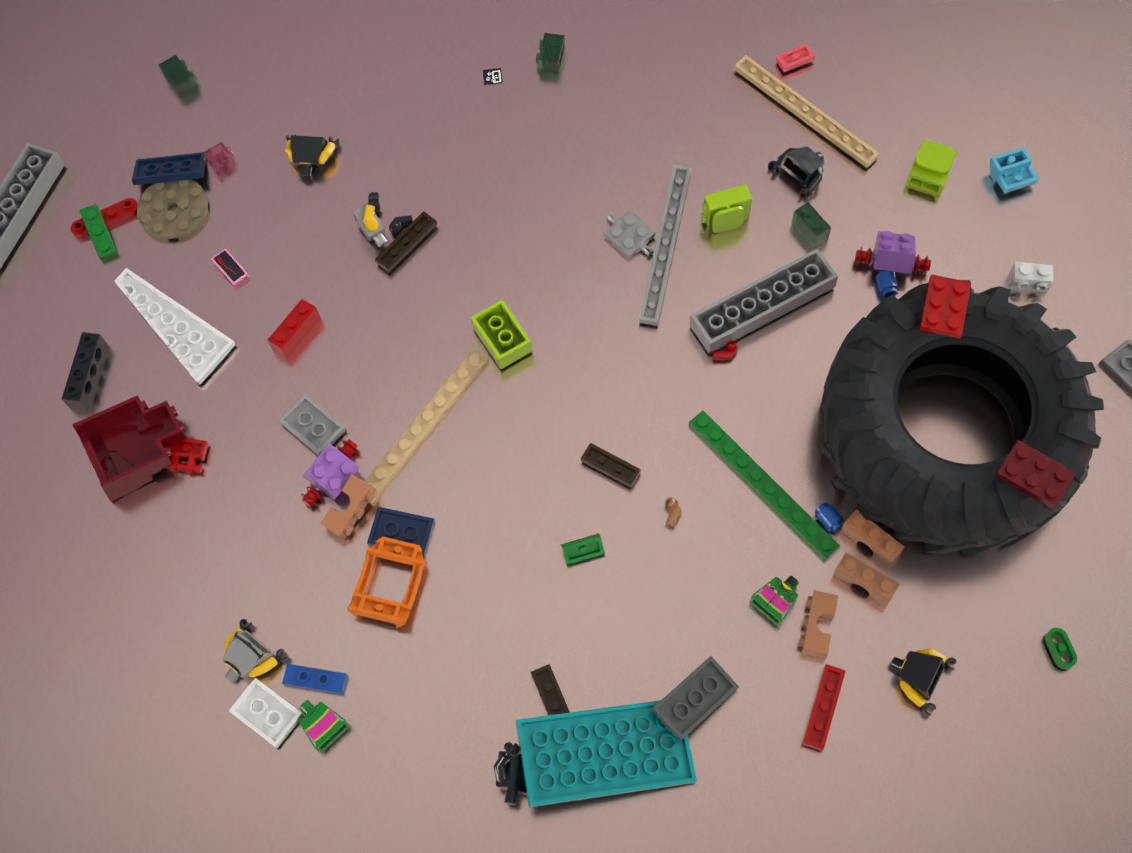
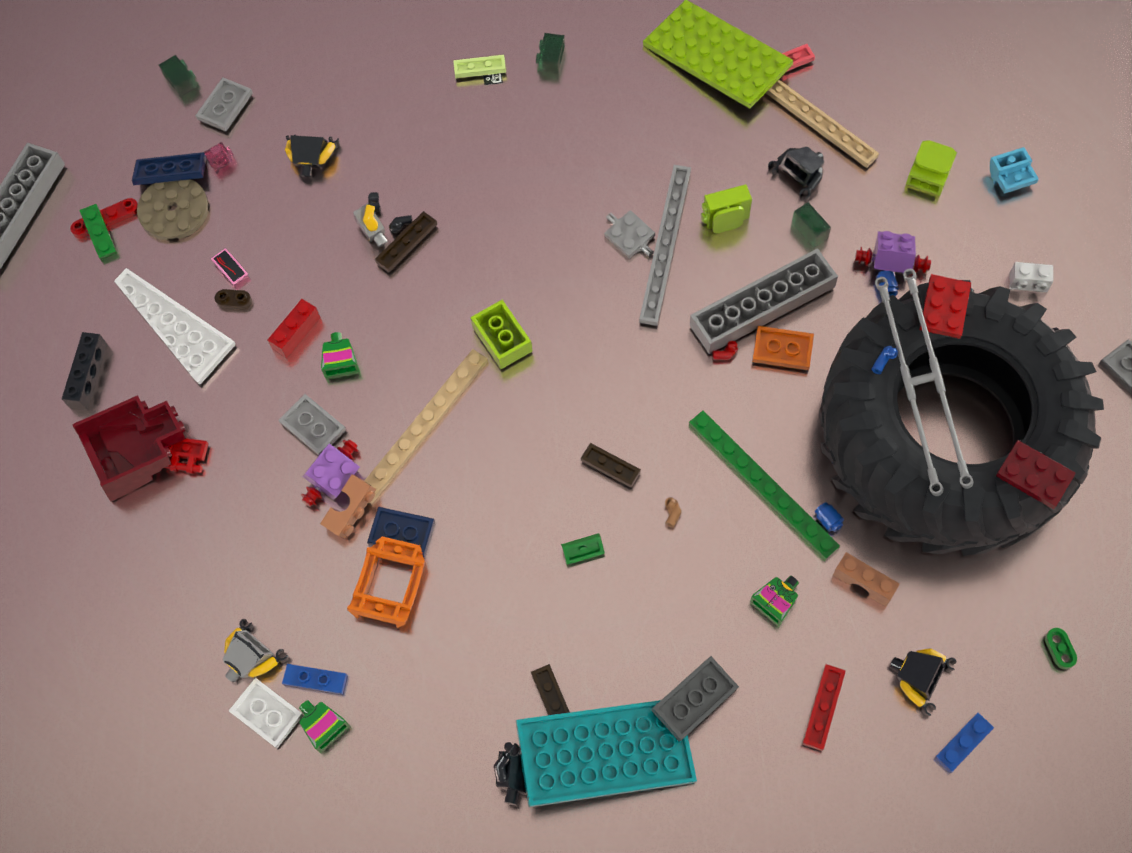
nougat arch [798,590,838,659] -> none
nougat arch [841,509,905,569] -> none
none -> light grey plate [195,77,253,131]
none -> dark brown plate [214,289,252,310]
none -> green torso [321,332,360,378]
none -> yellowish green plate [453,55,506,78]
none -> lime plate [643,0,793,109]
none -> orange plate [752,326,814,370]
none -> blue arm [872,346,898,374]
none -> light grey bar [875,269,974,496]
none -> blue plate [934,713,994,773]

